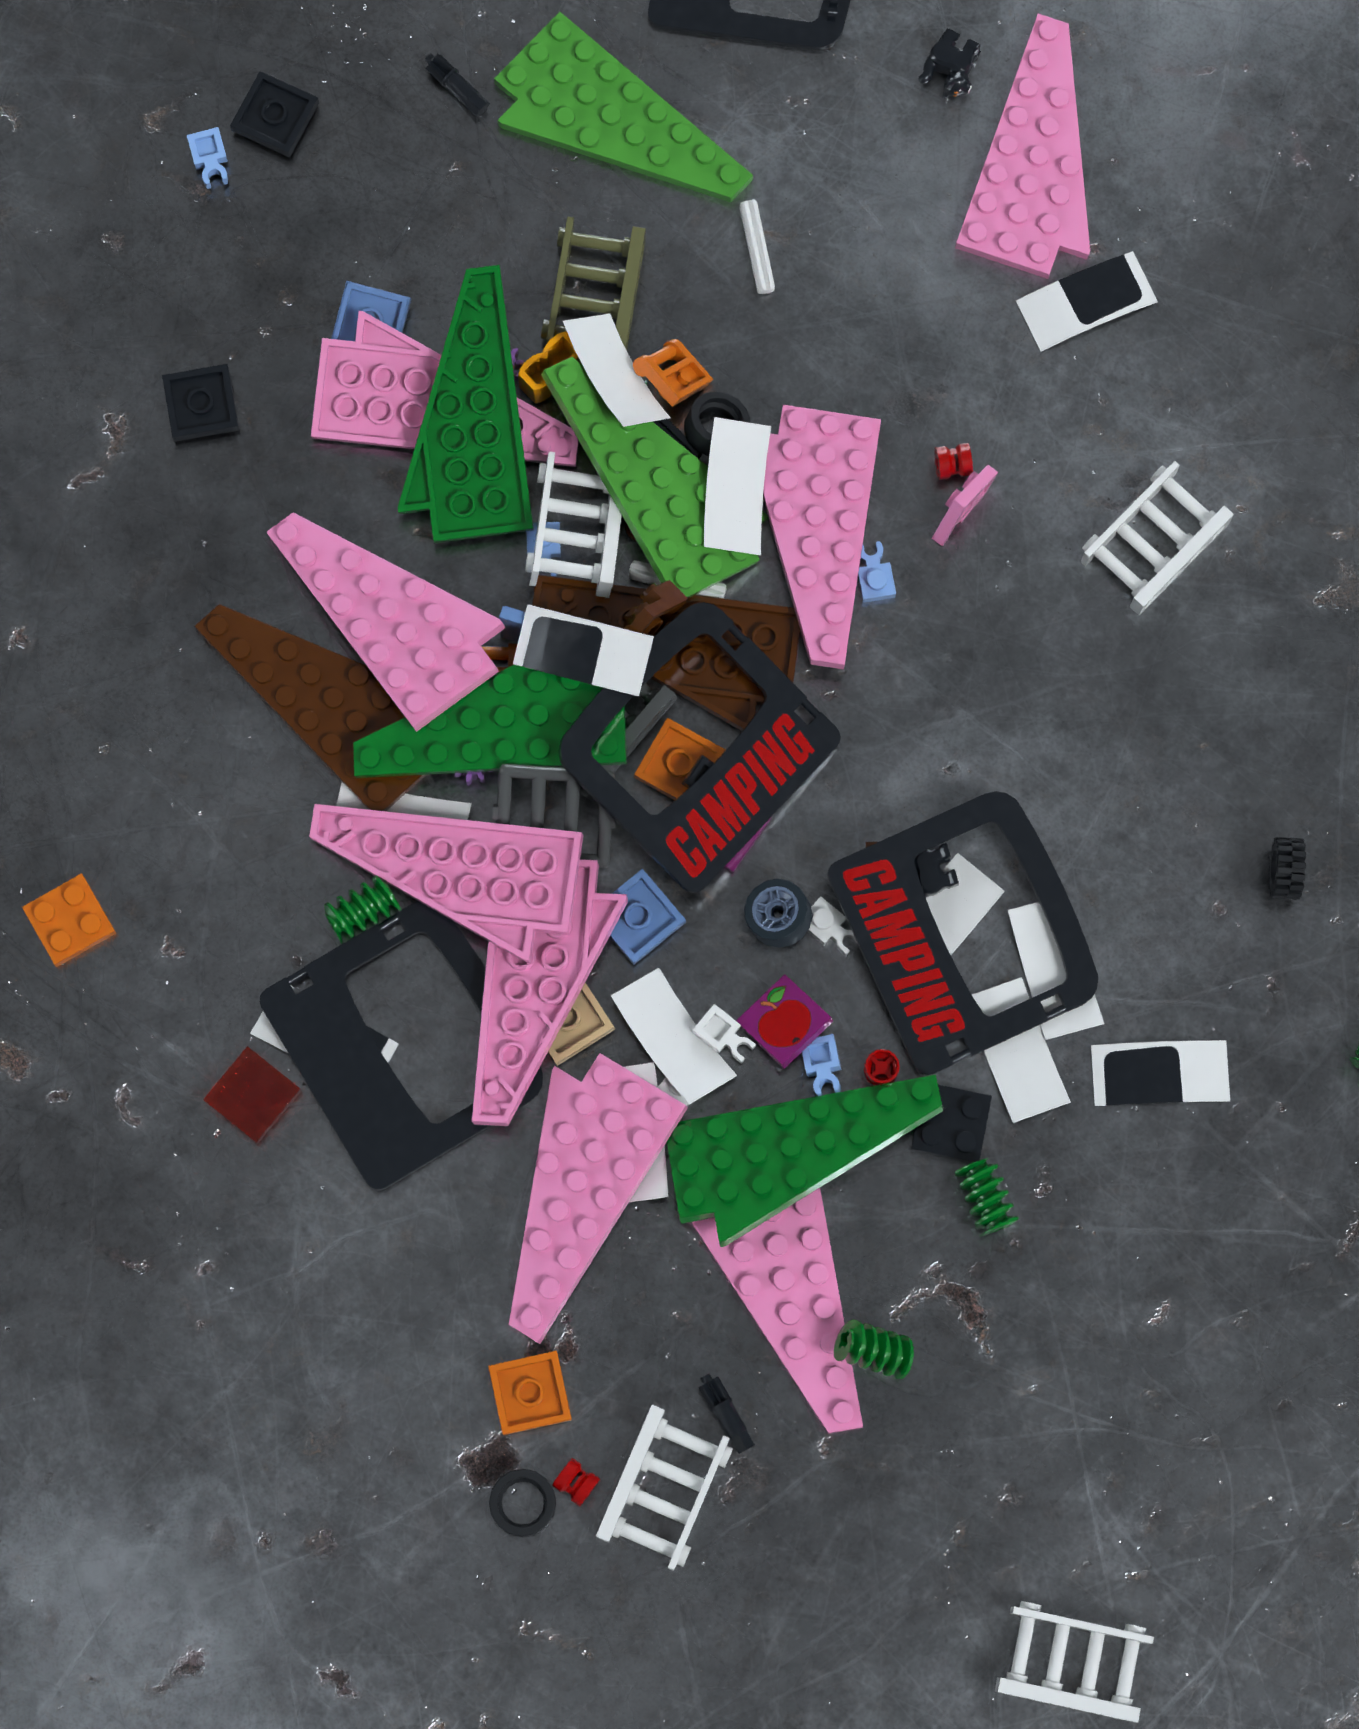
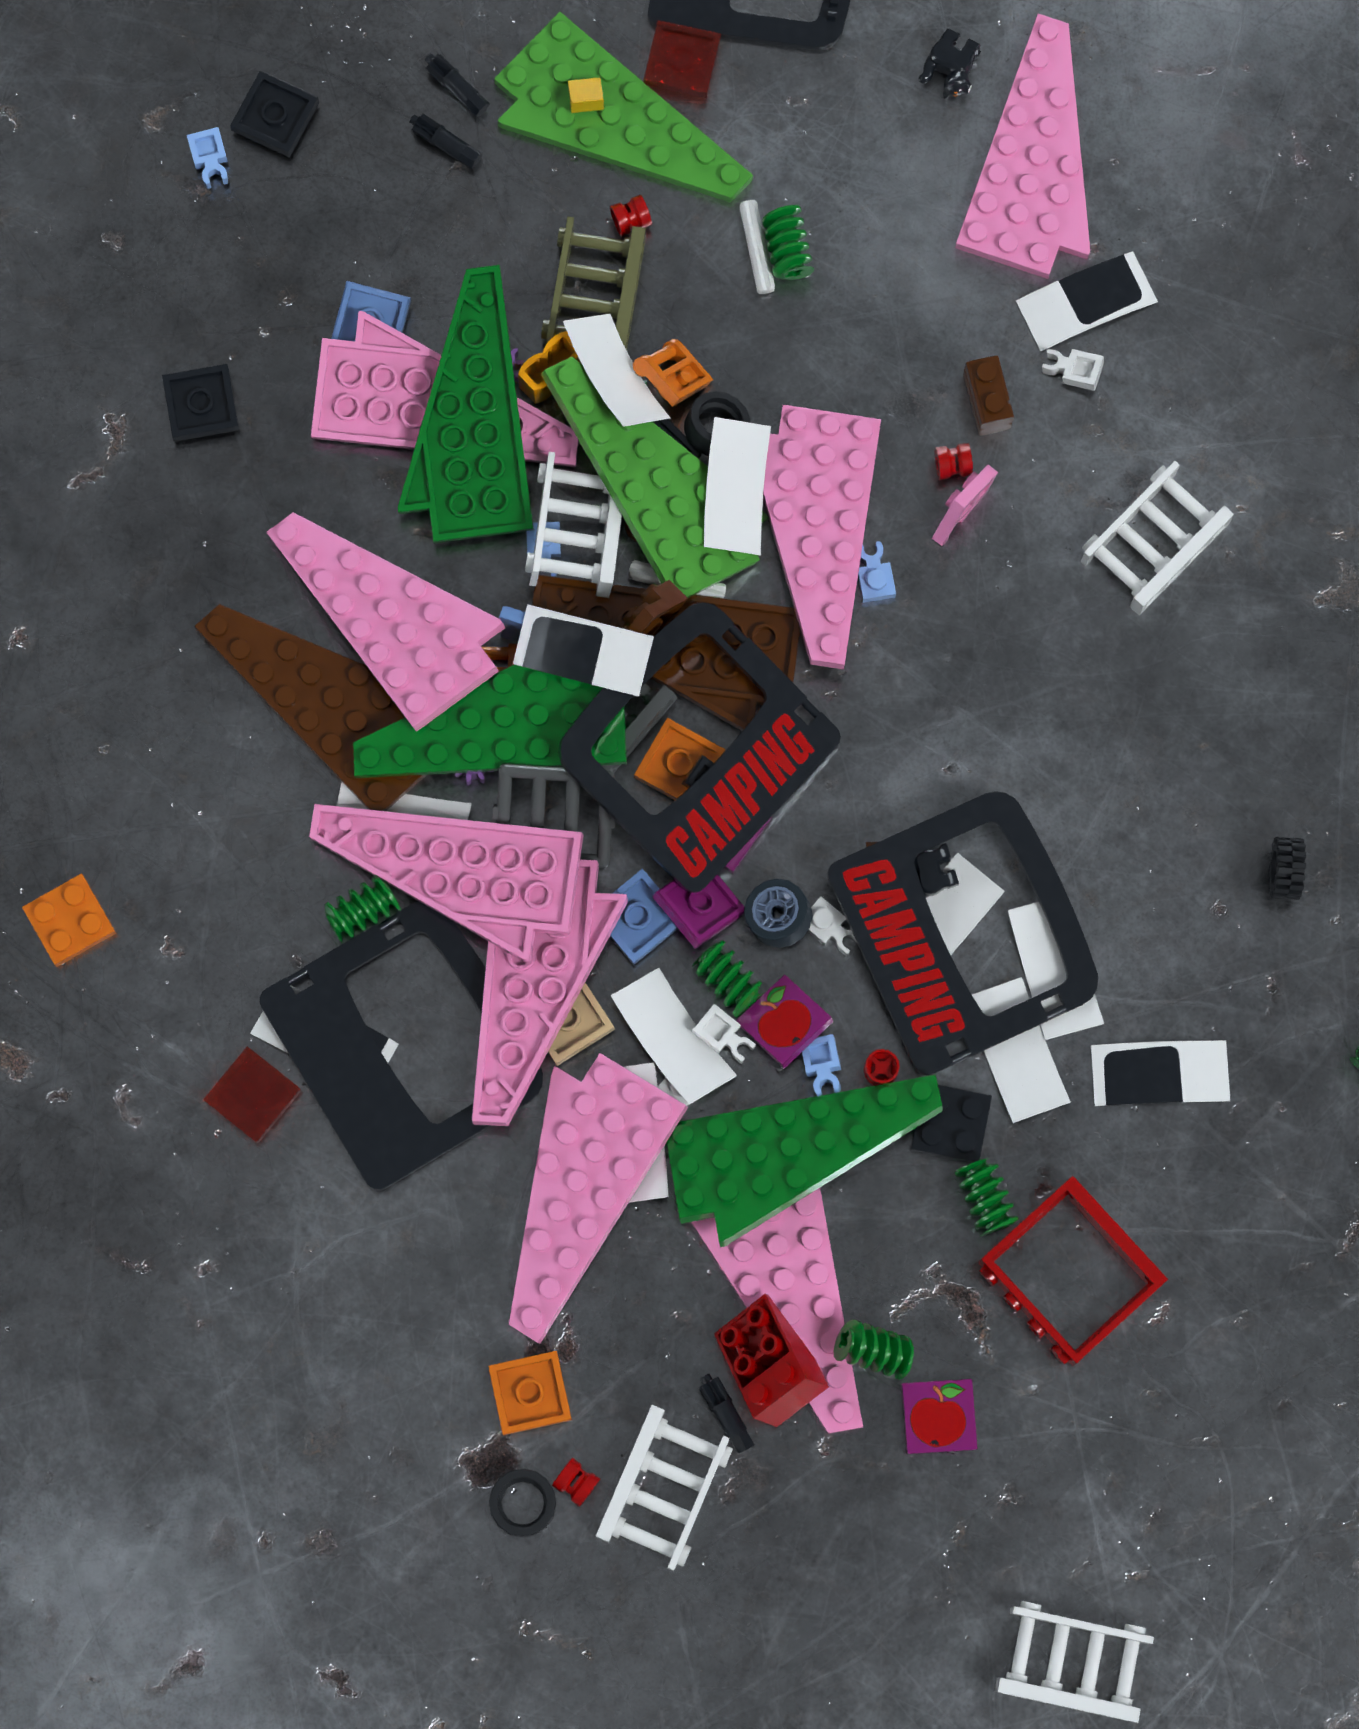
none -> black piece [409,113,482,169]
none -> yellow slope [568,77,604,113]
none -> red wheel [609,195,652,237]
none -> clear red plate [643,20,721,98]
none -> magenta tile [653,874,745,949]
none -> green piece [692,940,764,1017]
none -> red slope [714,1294,829,1427]
none -> green piece [762,205,814,280]
none -> tile [902,1379,978,1454]
none -> reddish brown brick [963,356,1014,436]
none -> red window [978,1176,1168,1366]
none -> white plate [1042,349,1104,391]

